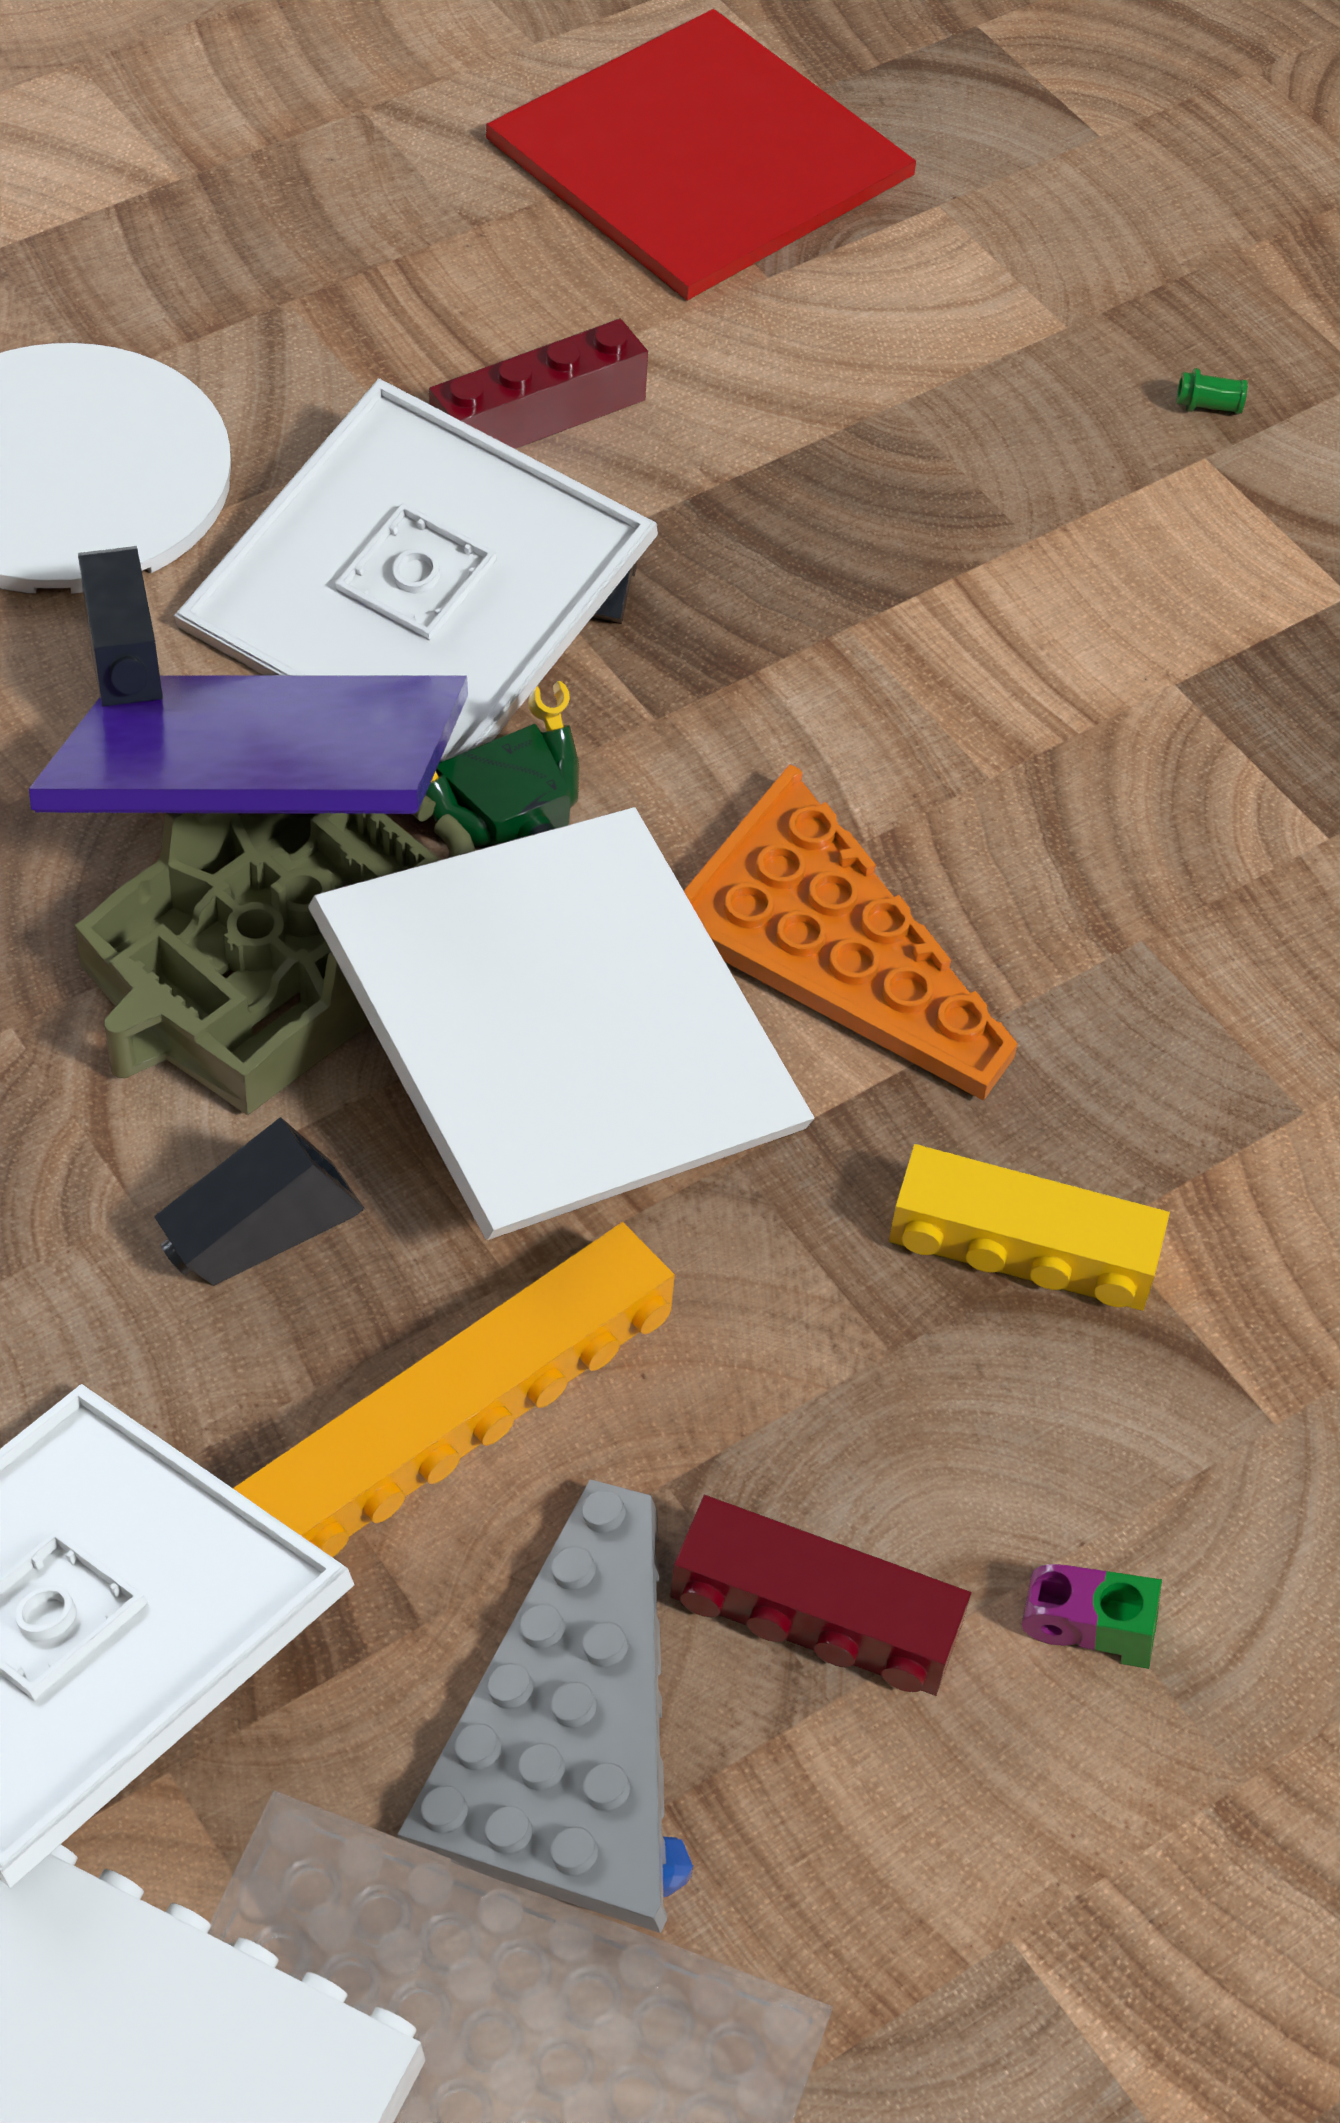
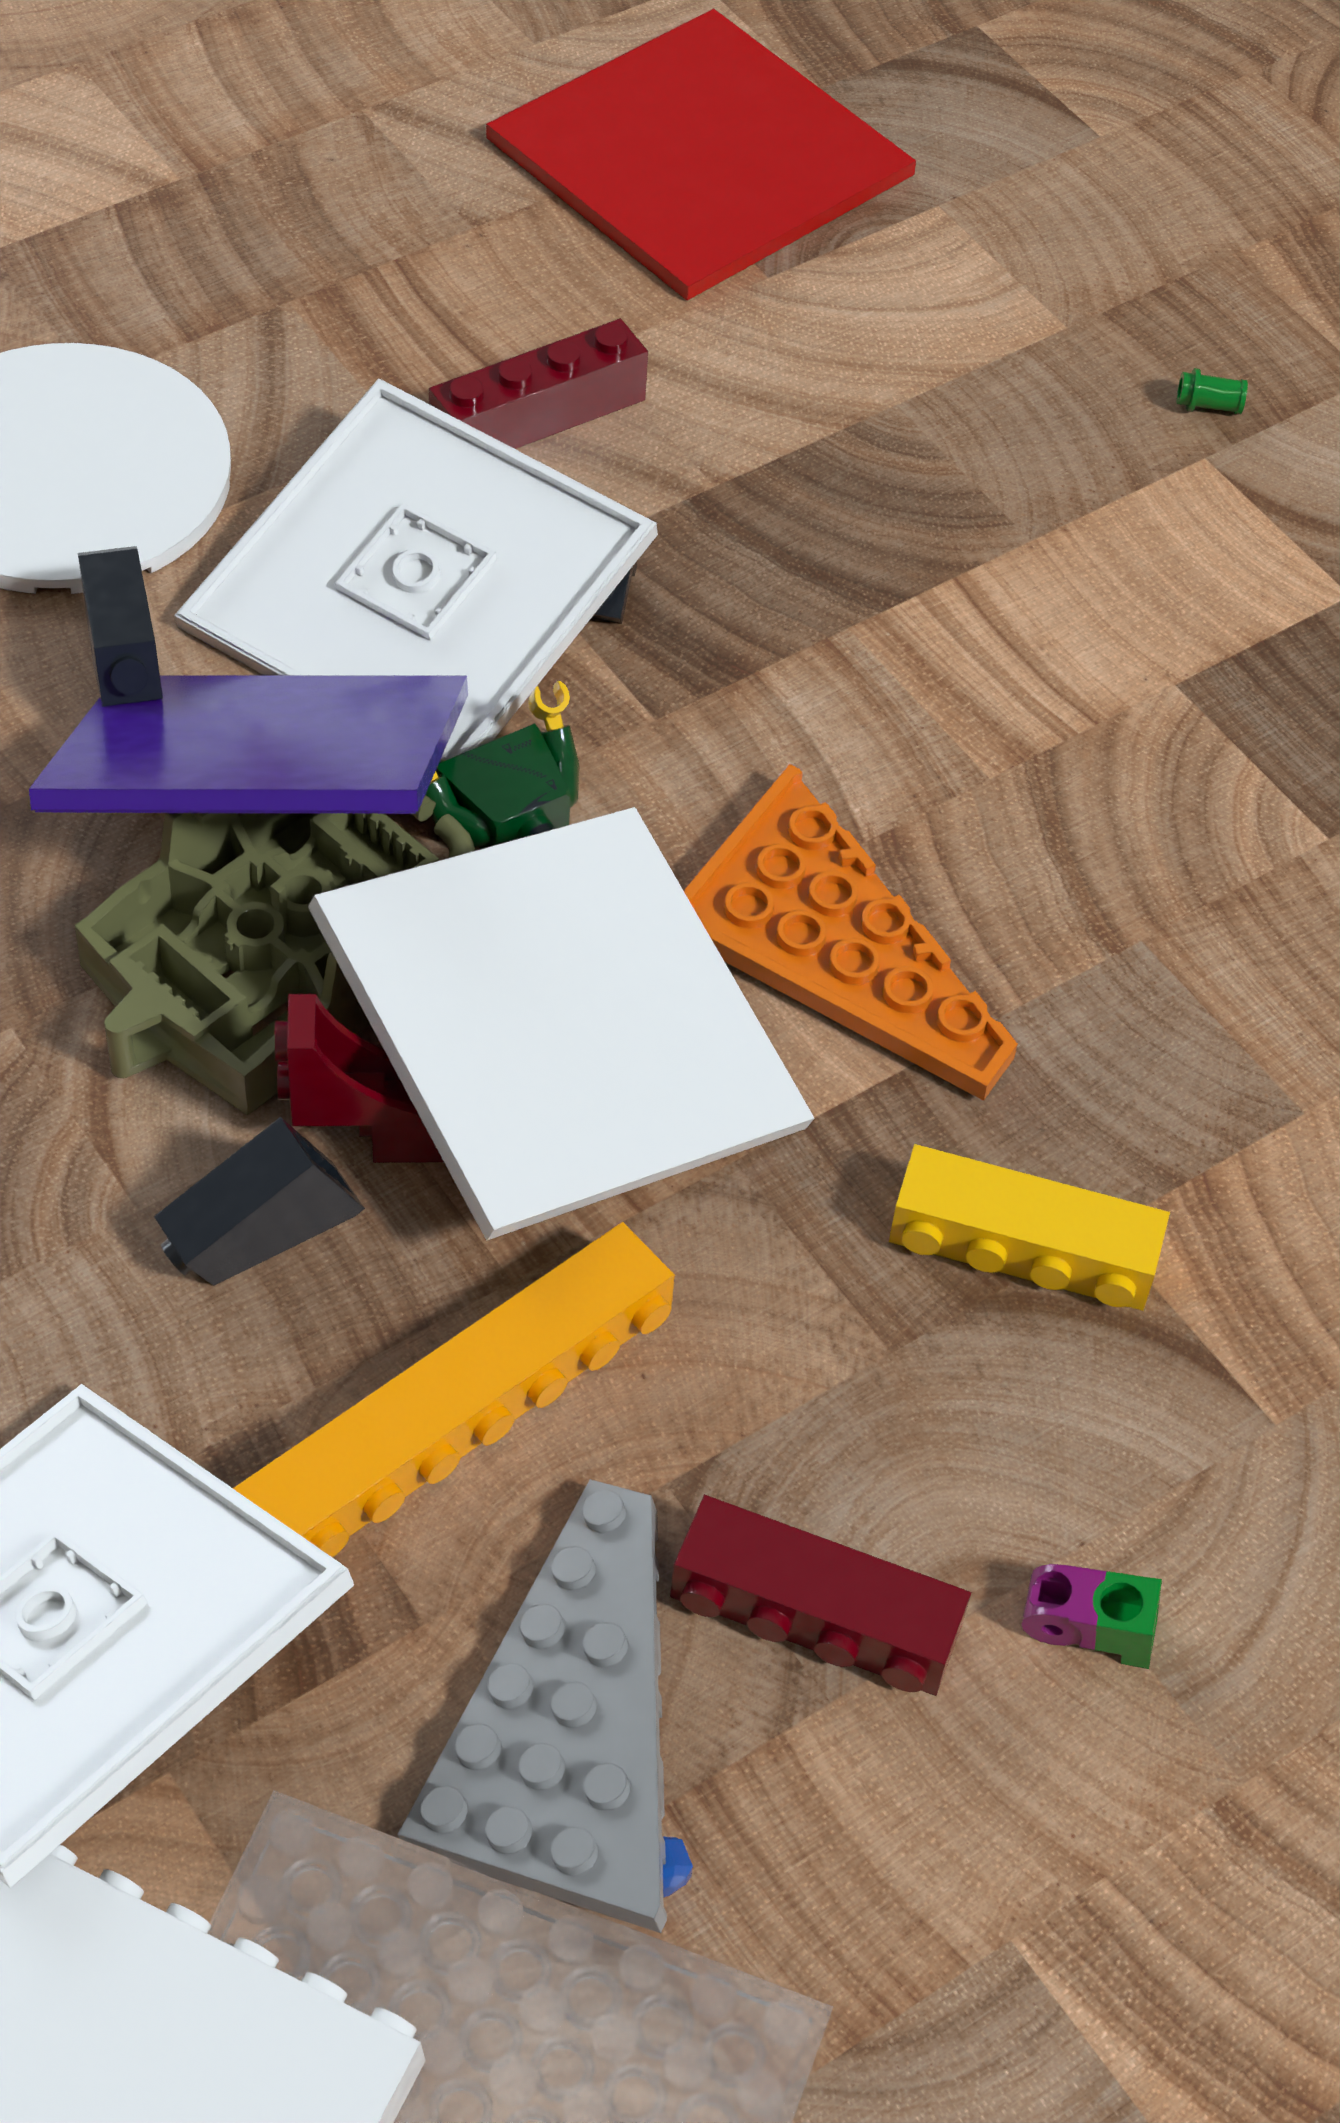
none -> dark red arch [275,994,444,1163]

